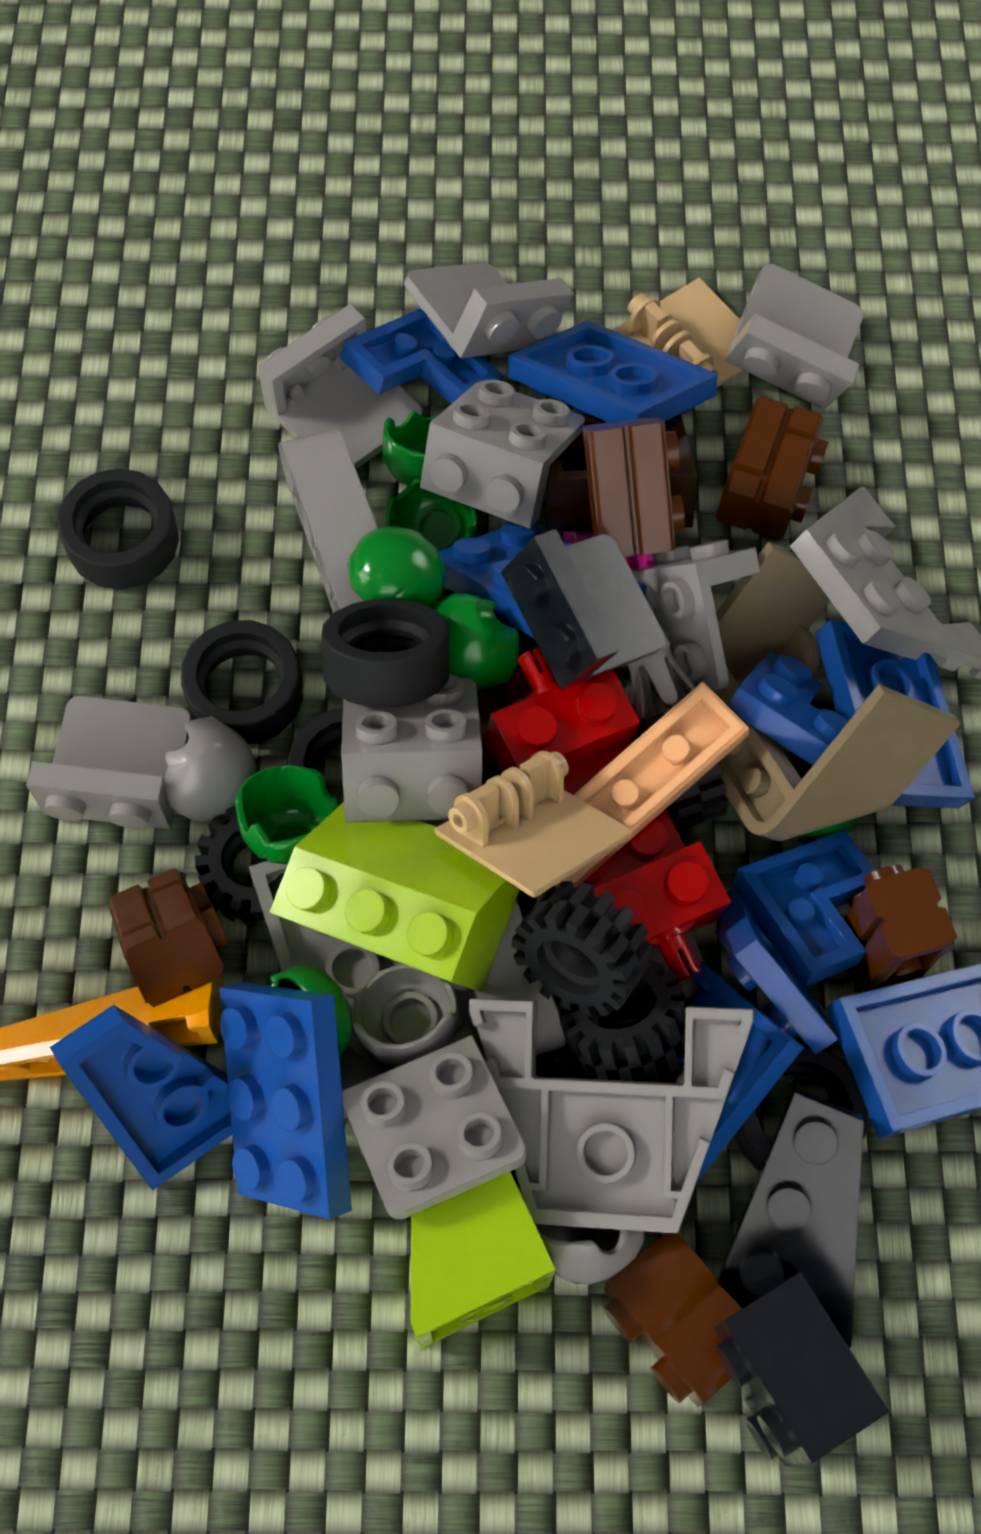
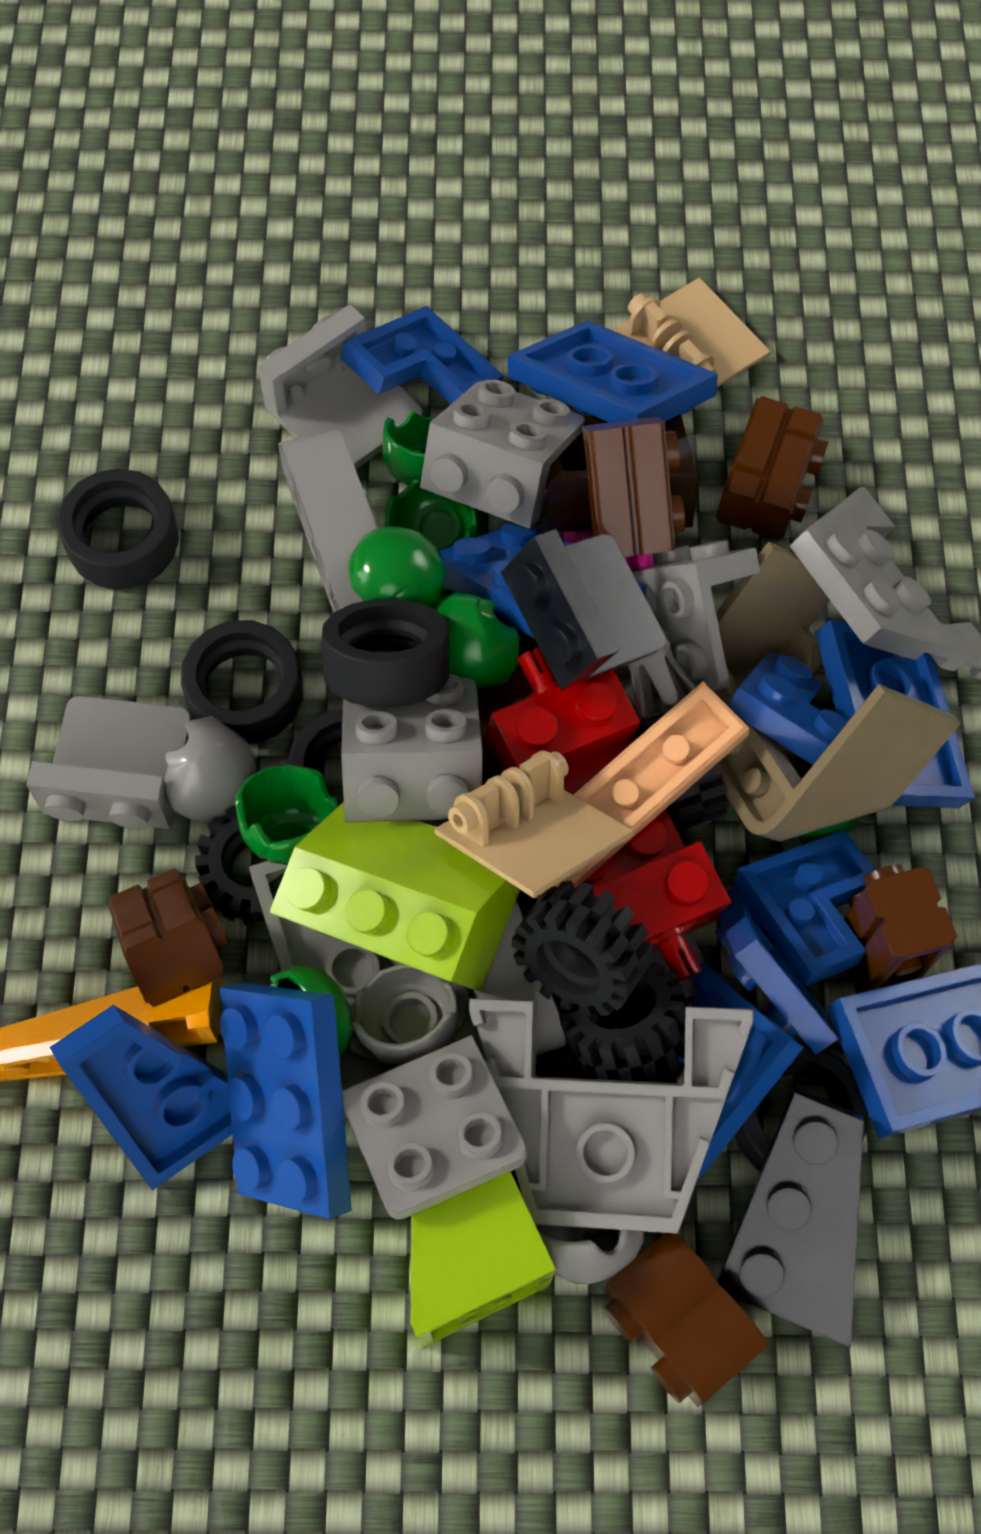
light grey bracket [404,263,574,359] -> none
black brick [714,1272,889,1466] -> none
light grey bracket [724,264,863,409] -> none

